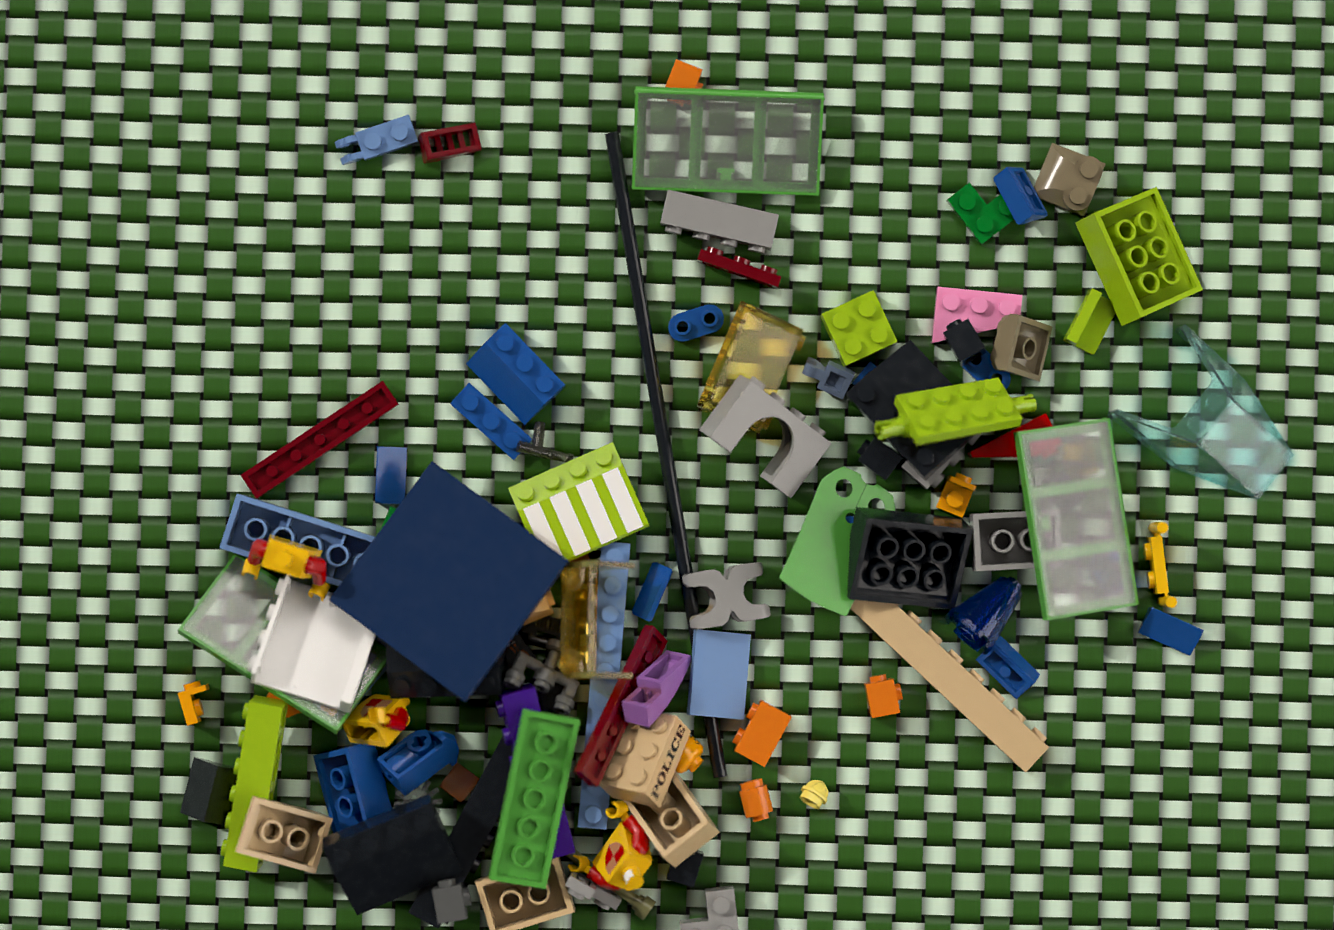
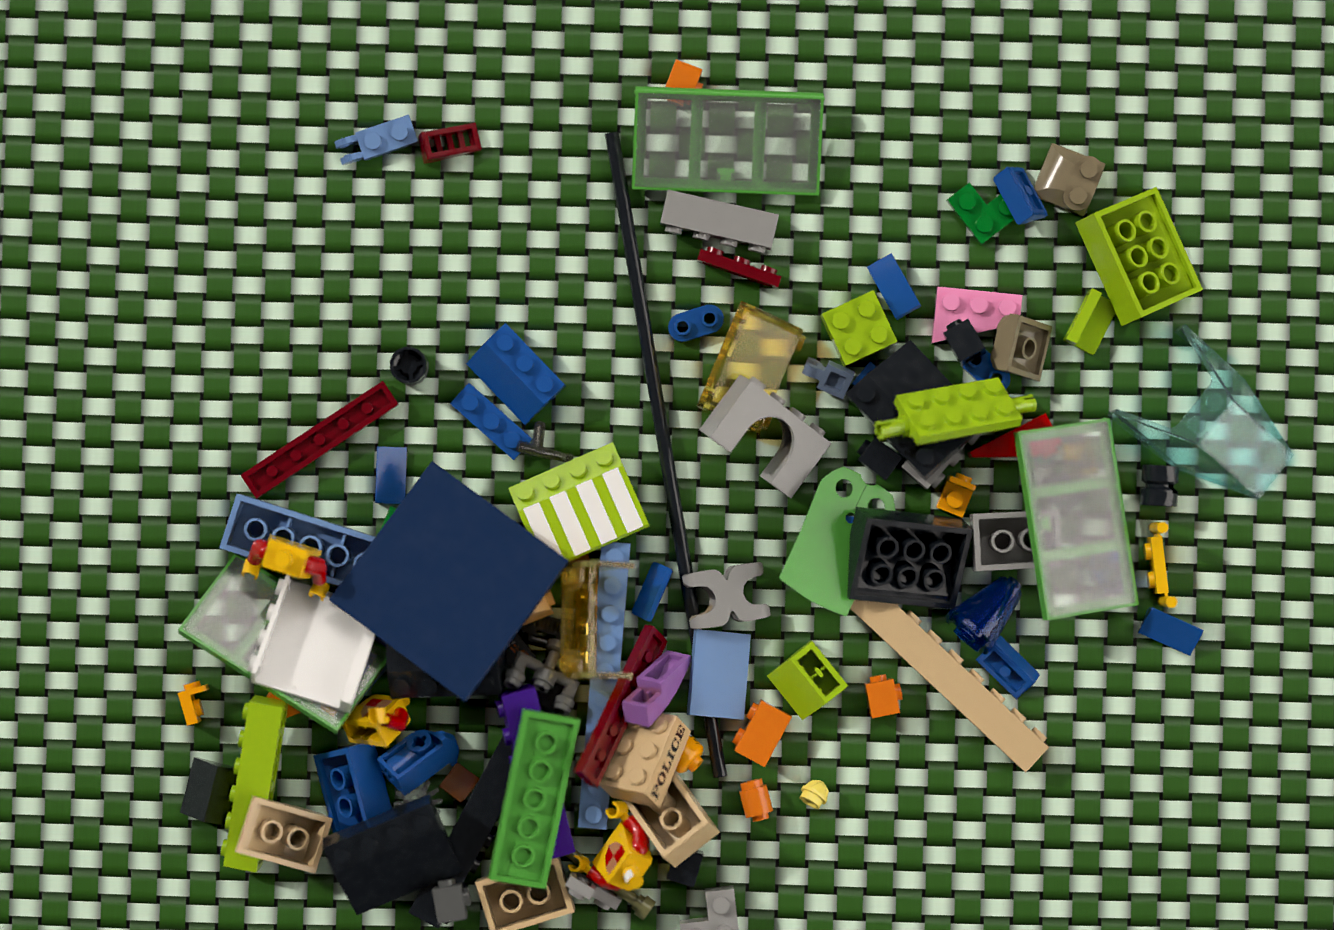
none -> black wheel [390,347,429,385]
none -> lime slope [767,640,848,720]
none -> blue slope [867,253,921,320]
none -> black wheel [1140,465,1179,507]

